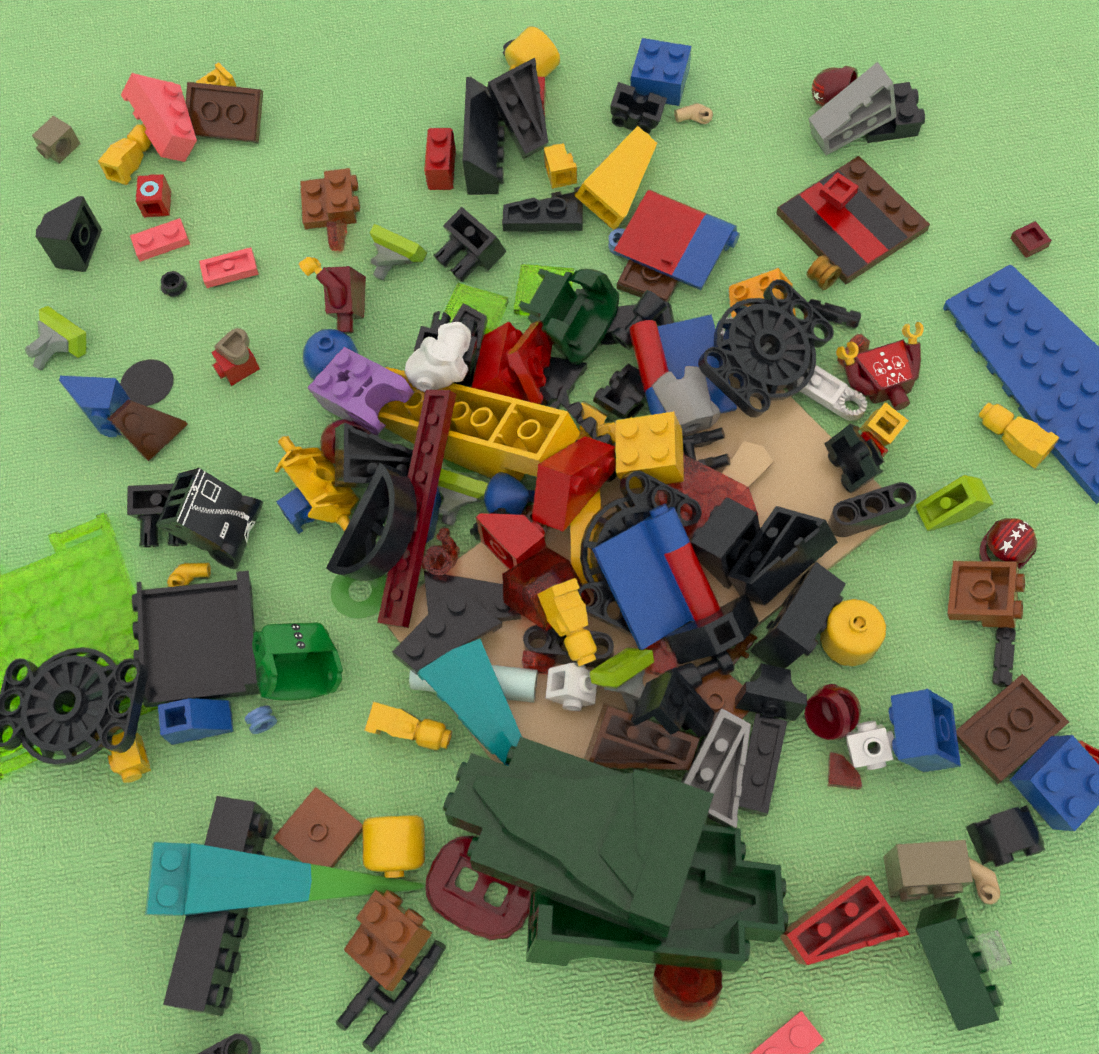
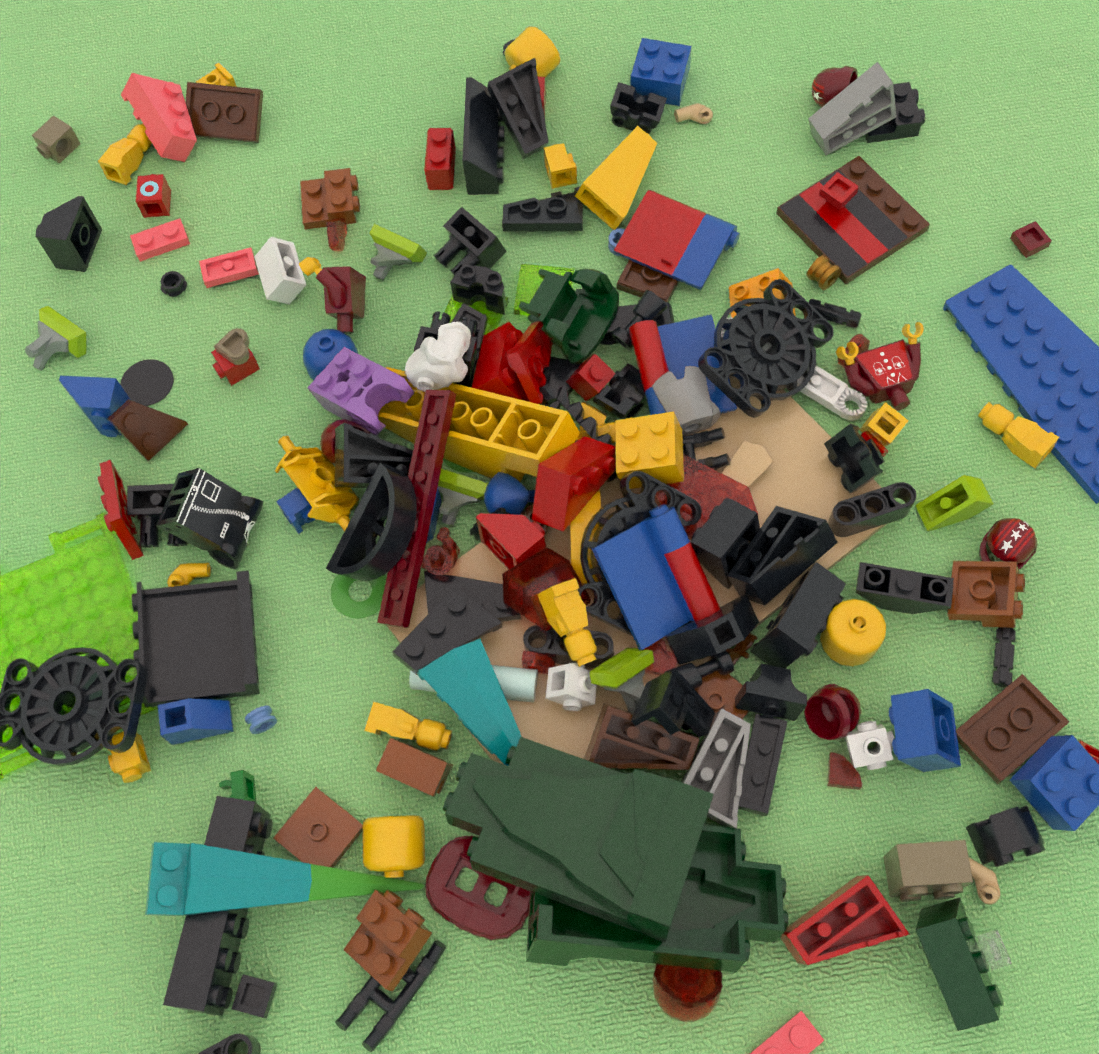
green piece [252,622,343,701] -> none
none -> red wing [98,460,144,560]
none -> green tile [219,770,256,802]
none -> black plate [231,974,277,1019]
none -> white brick [254,237,306,304]
none -> dark orange hinge [376,738,453,797]
none -> black cylinder [450,264,506,315]
none -> red brick [566,354,616,401]
none -> black slope [856,562,954,614]

